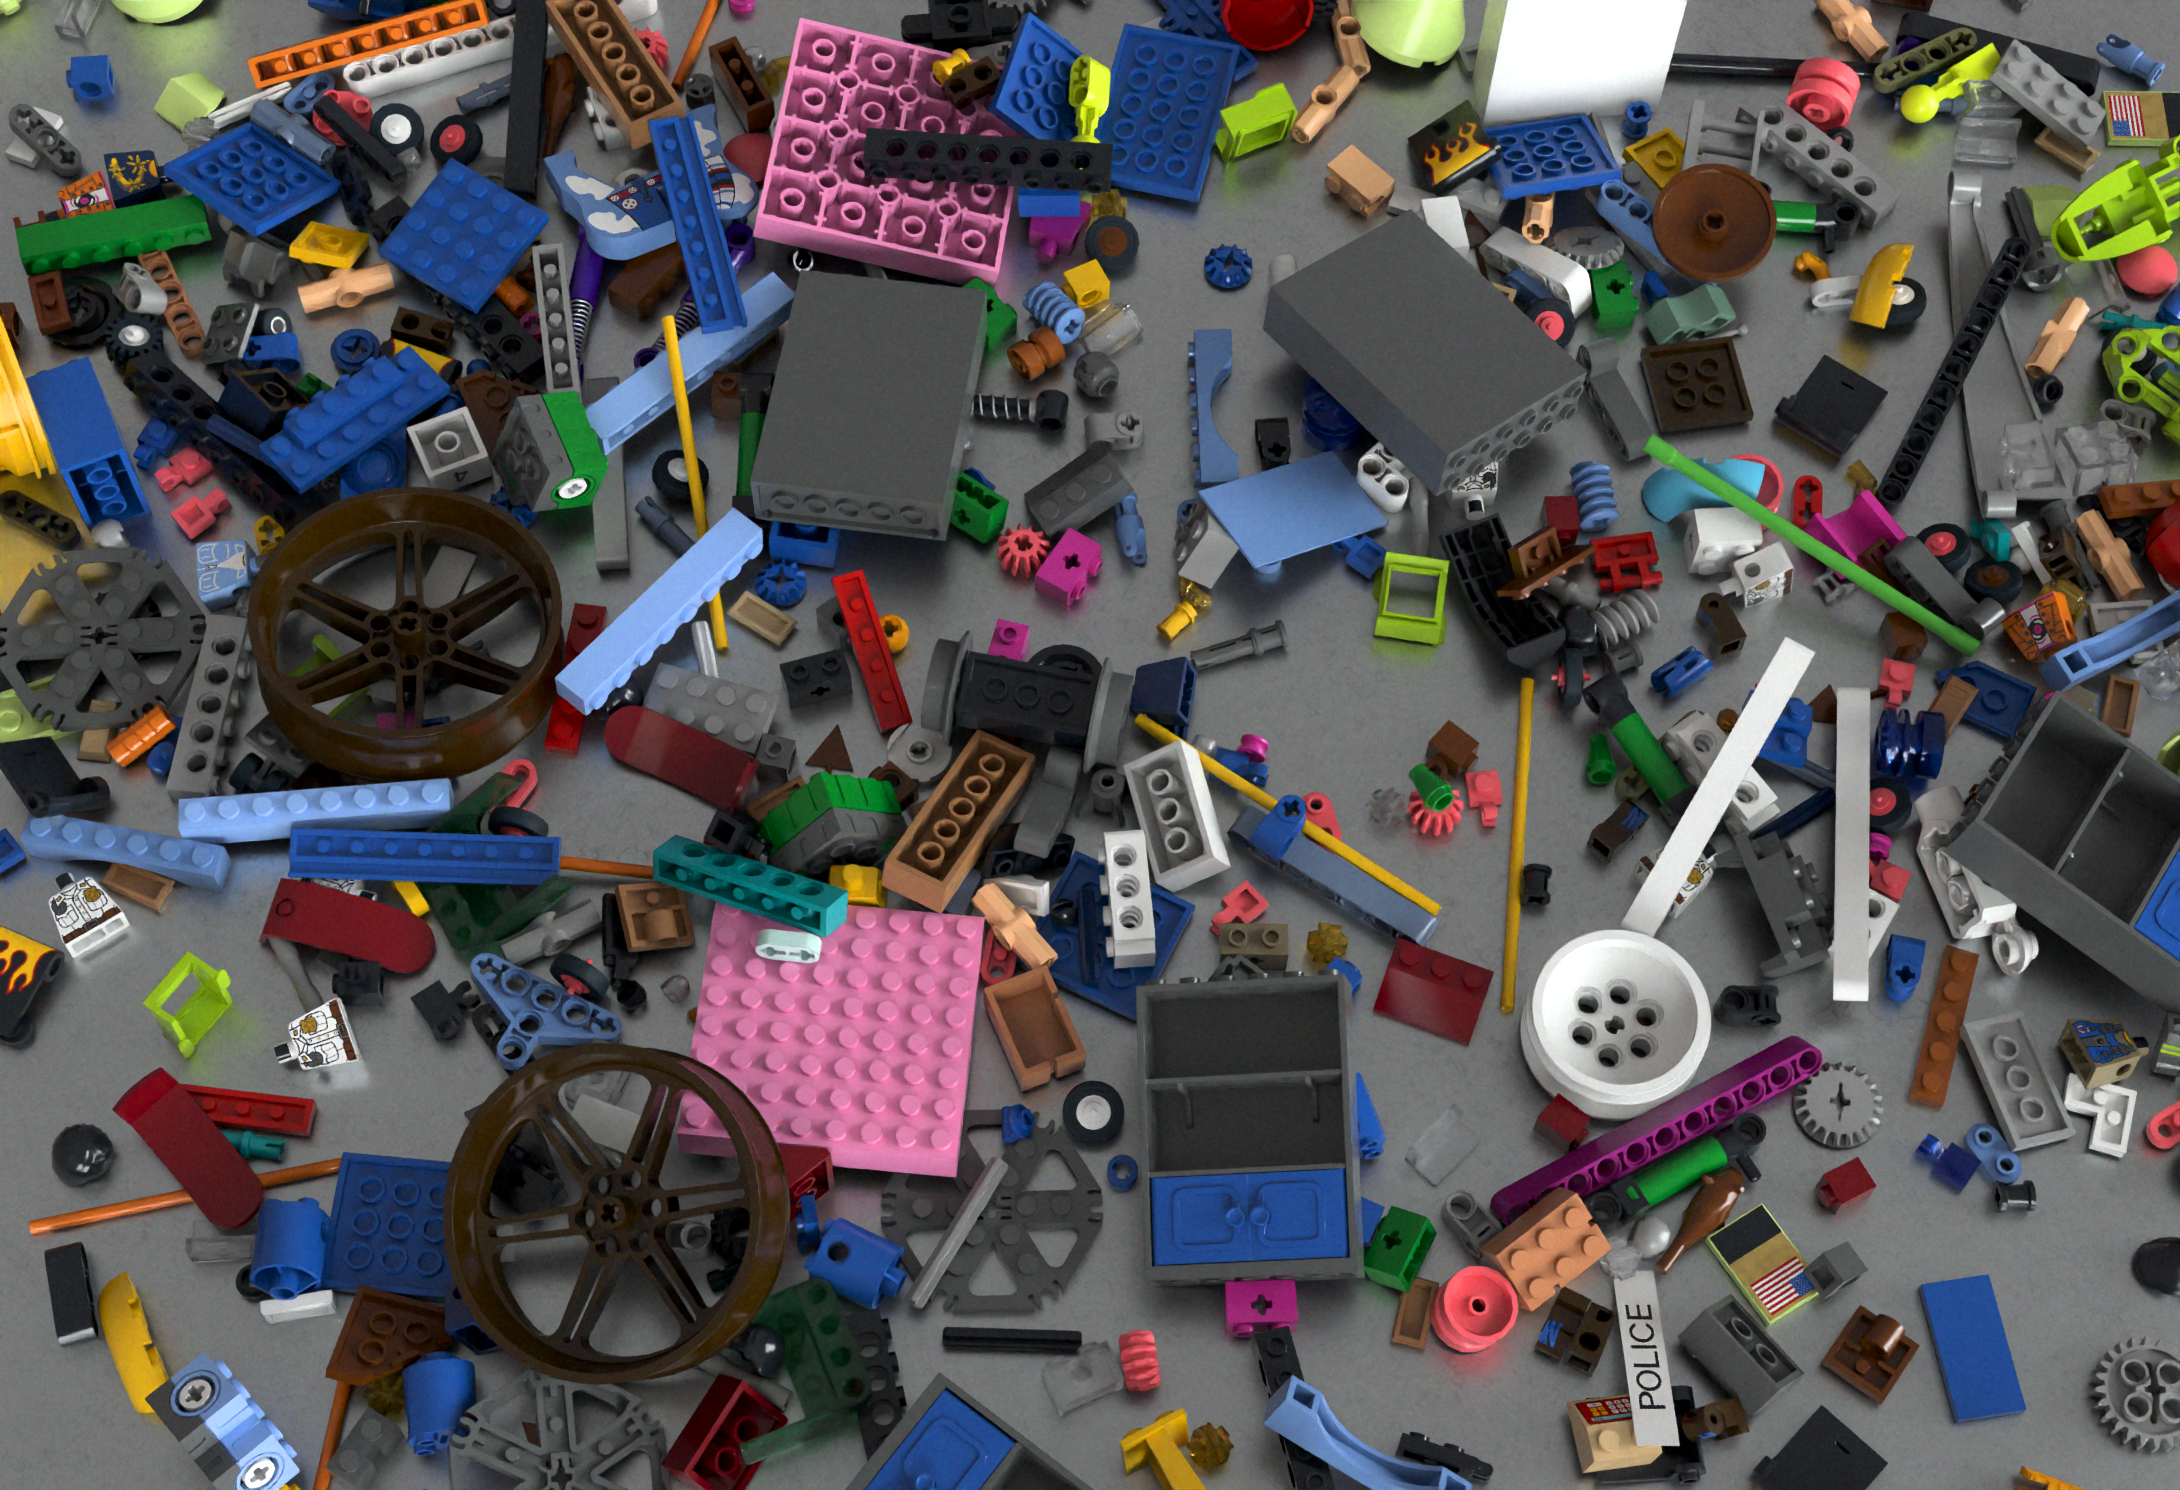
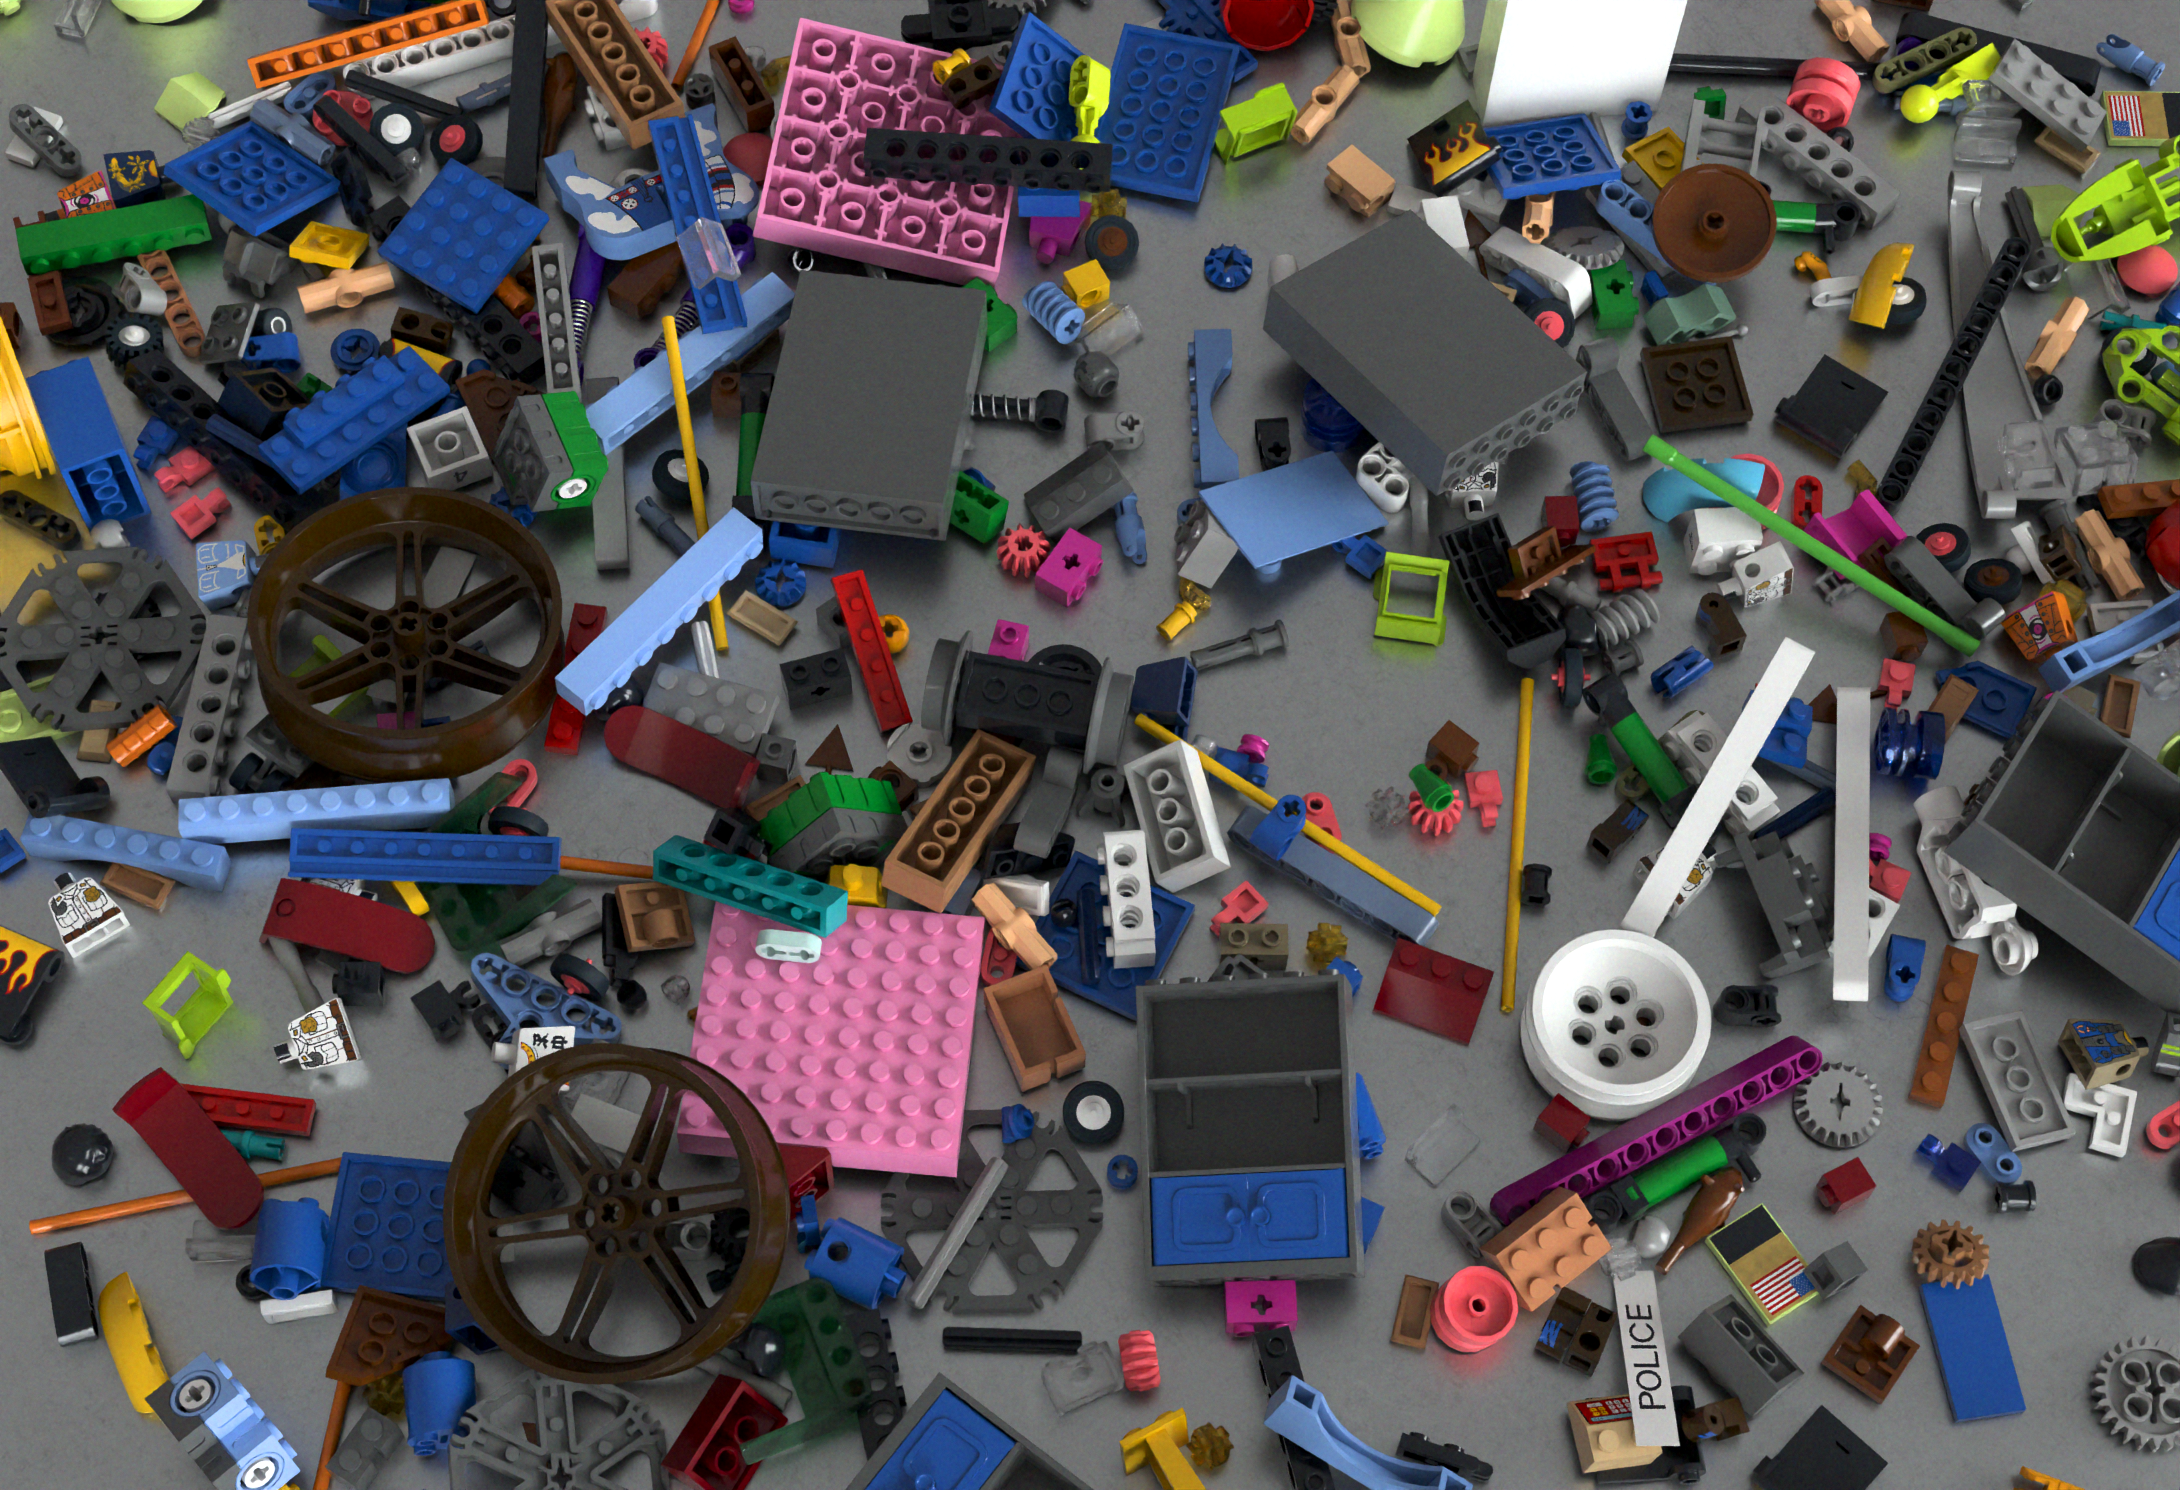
blue brick [66,55,114,100] -> none
dark orange wheel [1007,325,1066,382] -> none
green brick [1364,1206,1437,1293] -> none
clear orange rock [1717,708,1738,733] -> none
black wheel [1869,778,1912,835] -> none
teal plate [1969,518,2010,562] -> none
none -> black axle [345,70,463,120]
none -> white torso [491,1026,575,1096]
none -> clear panel [676,217,741,289]
none -> green tile [1693,86,1726,120]
none -> medium nougat gear [1911,1219,1990,1289]

